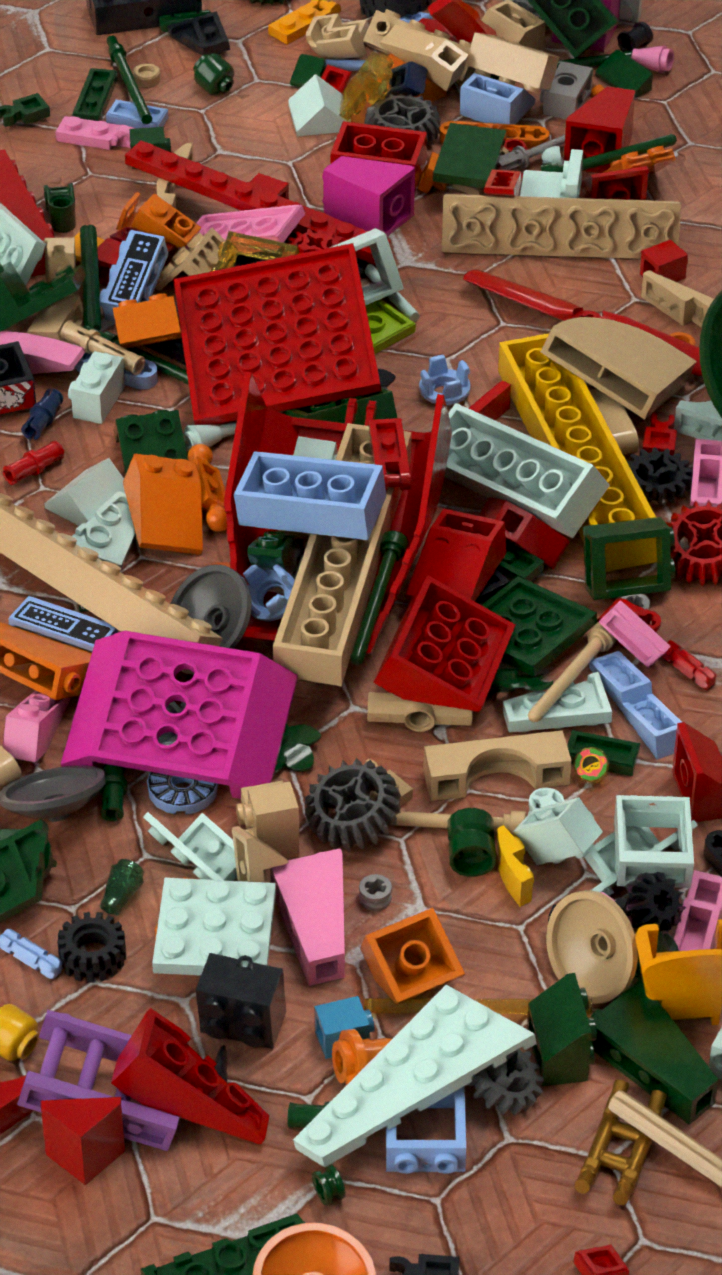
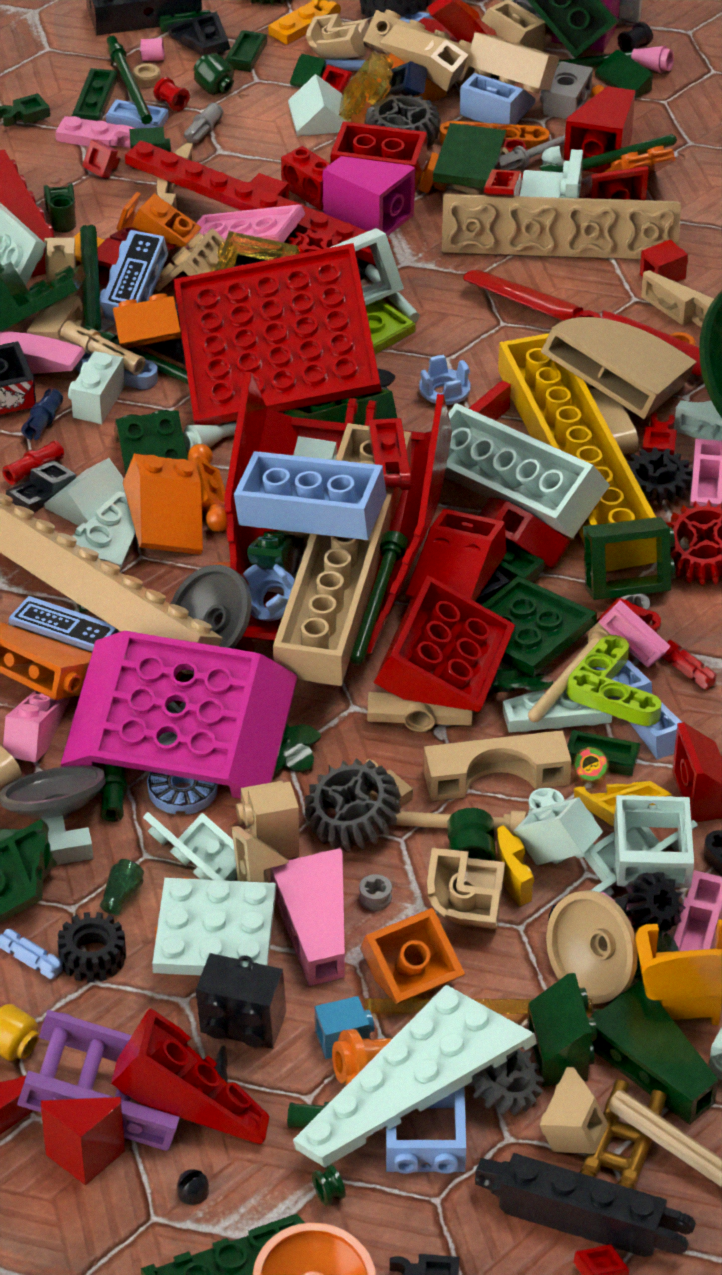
none -> black slope [6,460,76,512]
none -> light aqua piece [42,816,93,865]
none -> red tile [82,140,121,178]
none -> bright pink hose [140,38,165,61]
none -> red bush [153,77,190,112]
none -> black hinge [177,1169,209,1205]
none -> light grey axle [184,103,224,143]
none -> dark green tile [225,30,267,72]
none -> red brick [281,146,331,211]
none -> tan brick [427,848,505,929]
none -> black hinge [475,1153,696,1257]
none -> tan slope [540,1067,608,1154]
none -> lime beam [567,635,662,726]
none -> yellow wing [574,781,672,826]

